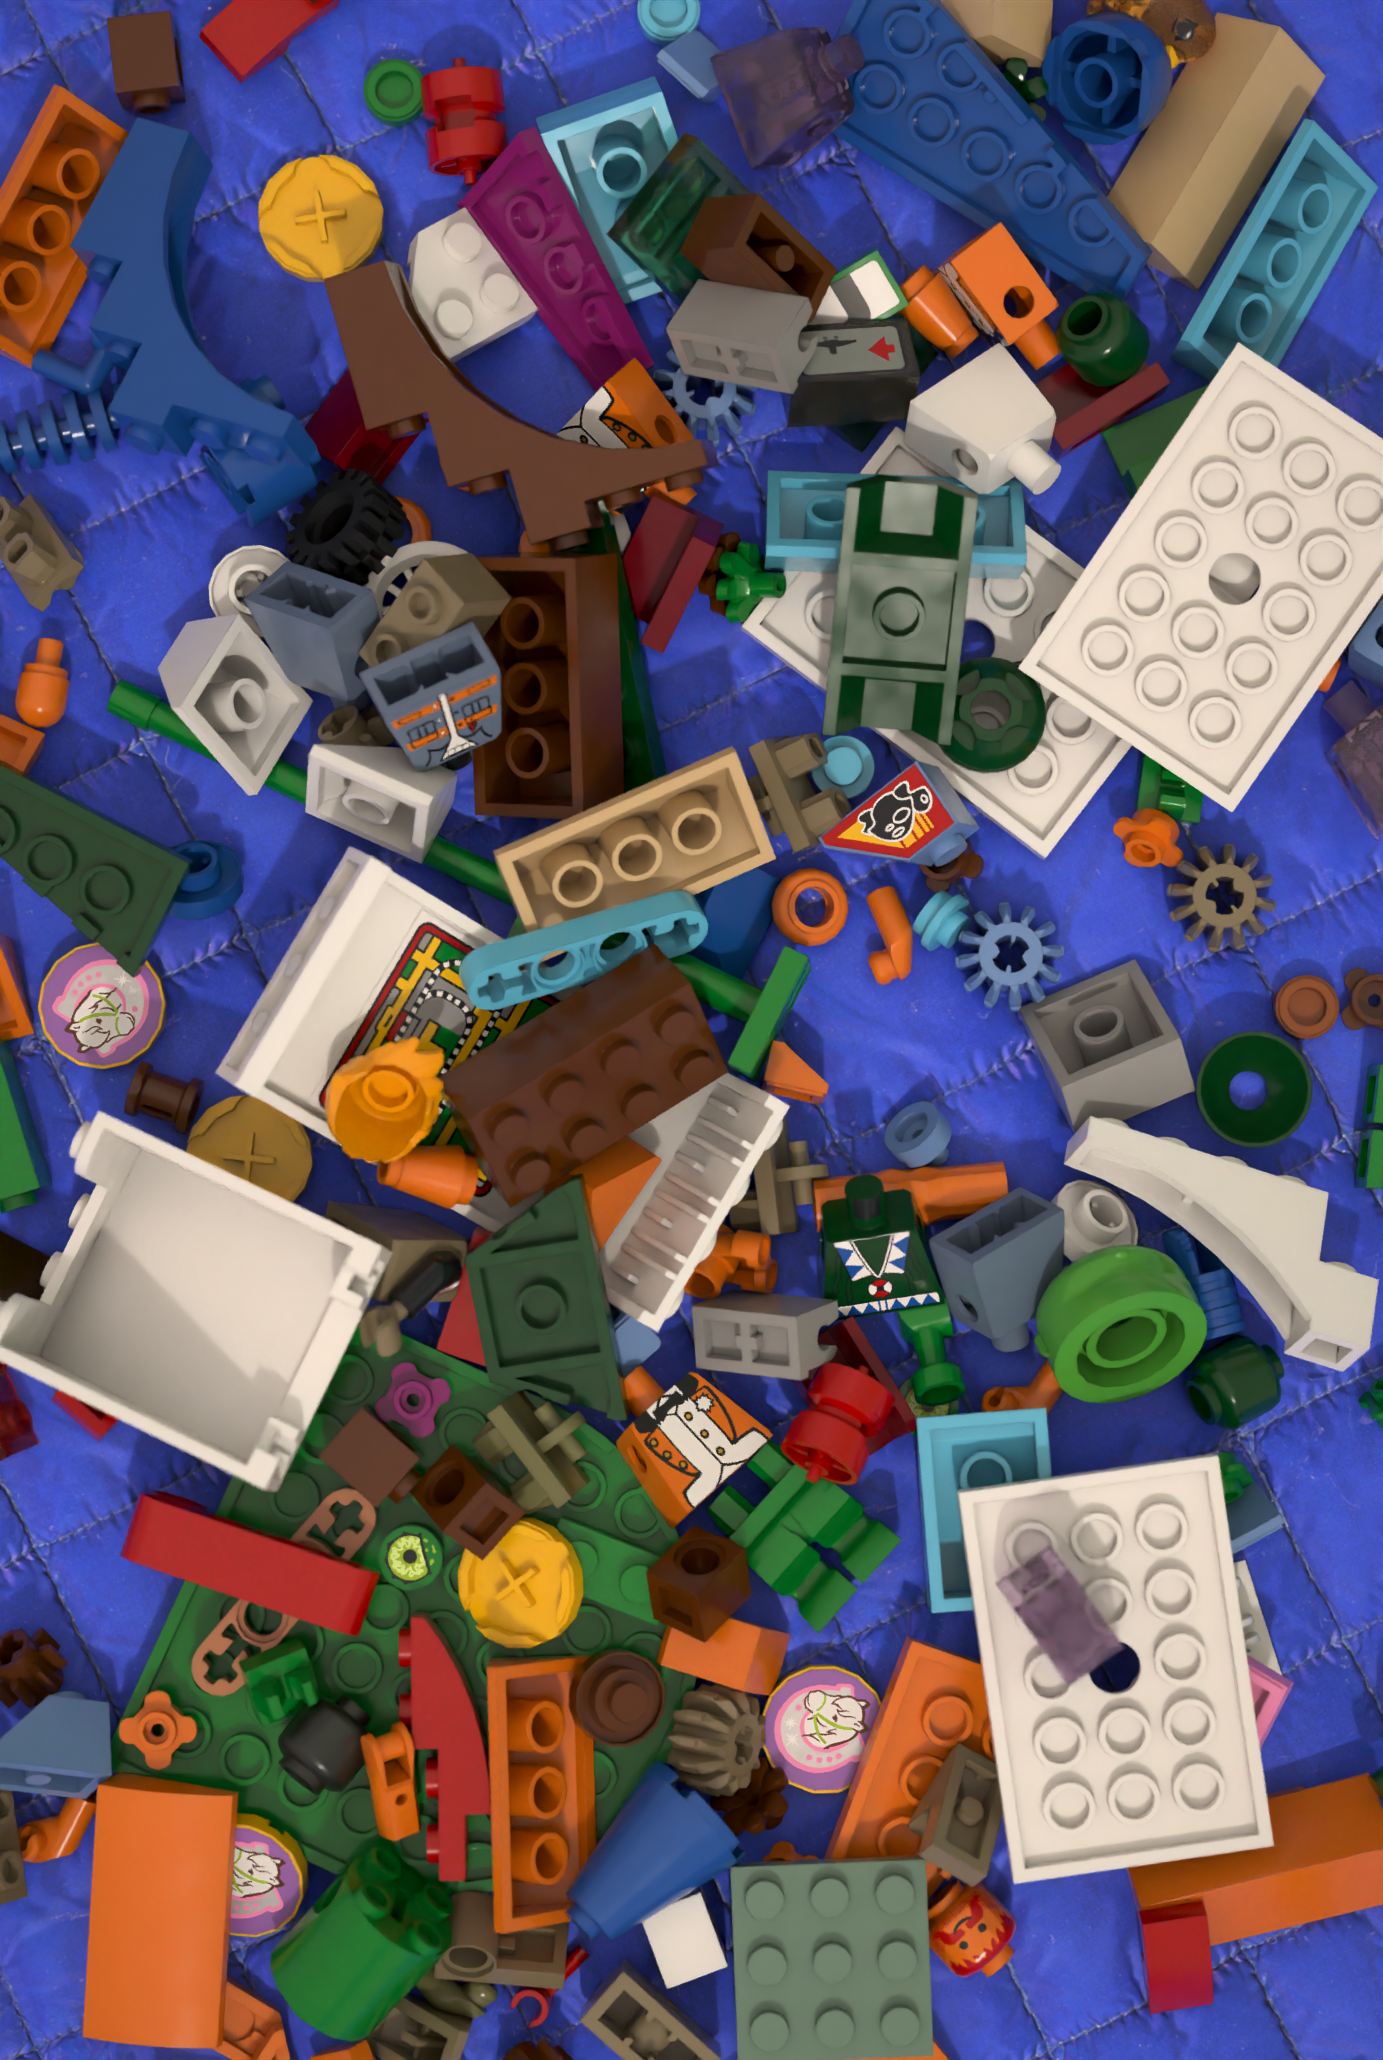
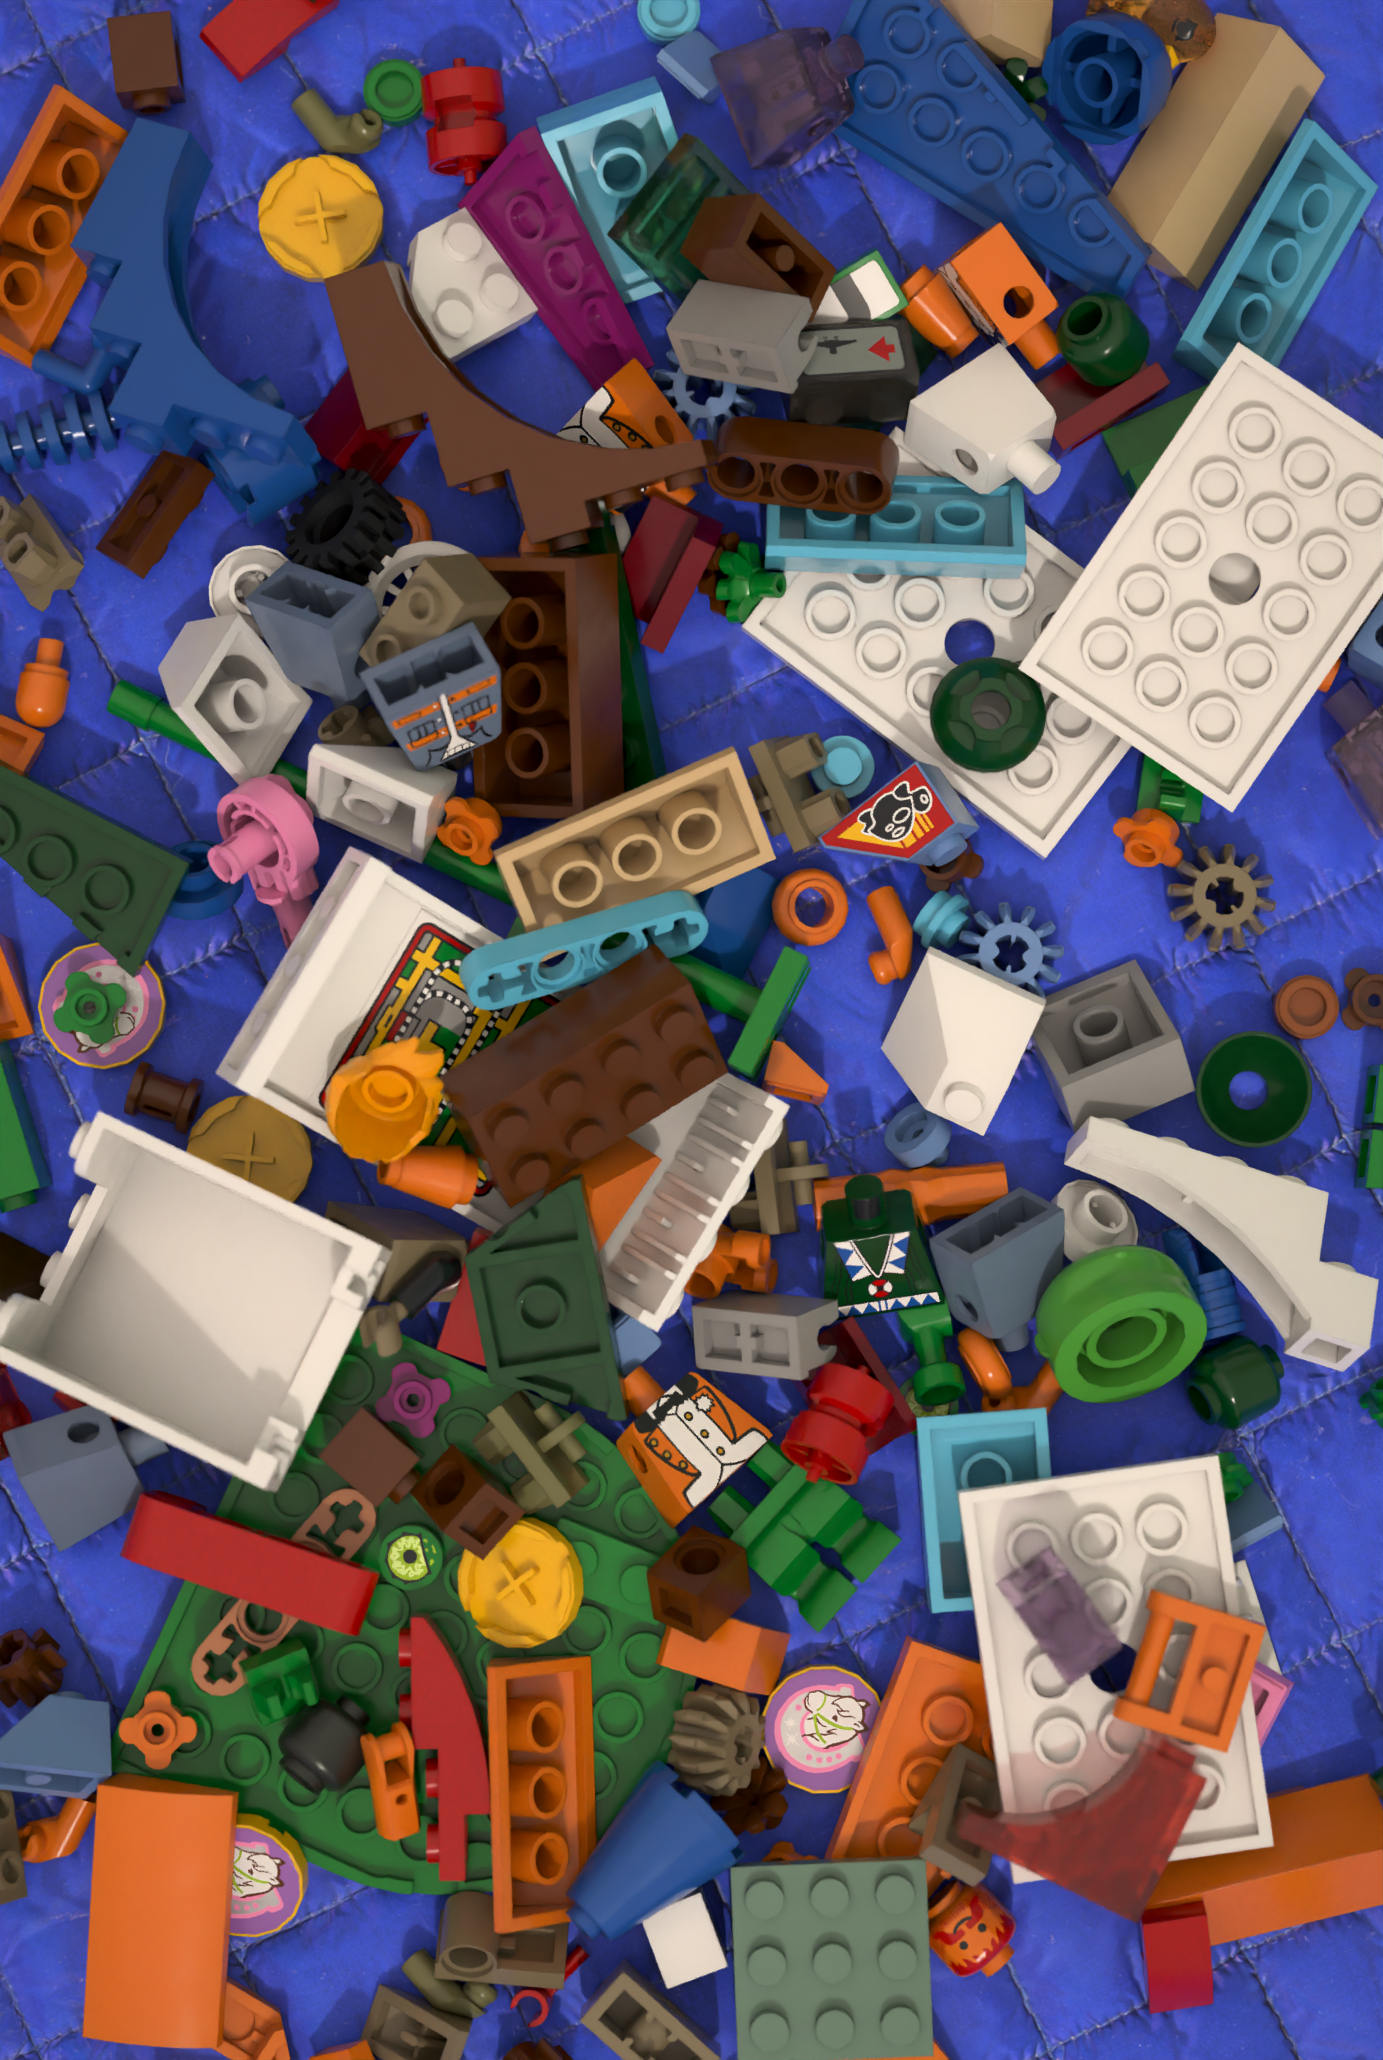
green cylinder [270,1846,454,2042] -> none
reddish brown plate [569,1649,665,1747] -> none
piece [822,475,978,745] -> none
none -> sand blue torso [3,1405,170,1552]
none -> green plate [53,971,127,1044]
none -> reddish brown plate [95,450,215,580]
none -> bright pink pin [207,774,319,950]
none -> olive arm [291,88,384,154]
none -> orange plate [436,797,503,865]
none -> reddish brown beam [706,416,900,515]
none -> white slope [881,946,1047,1136]
none -> clear red arch [953,1738,1208,1923]
none -> orange piece [957,1327,1012,1401]
none -> orange plate [1111,1588,1267,1753]

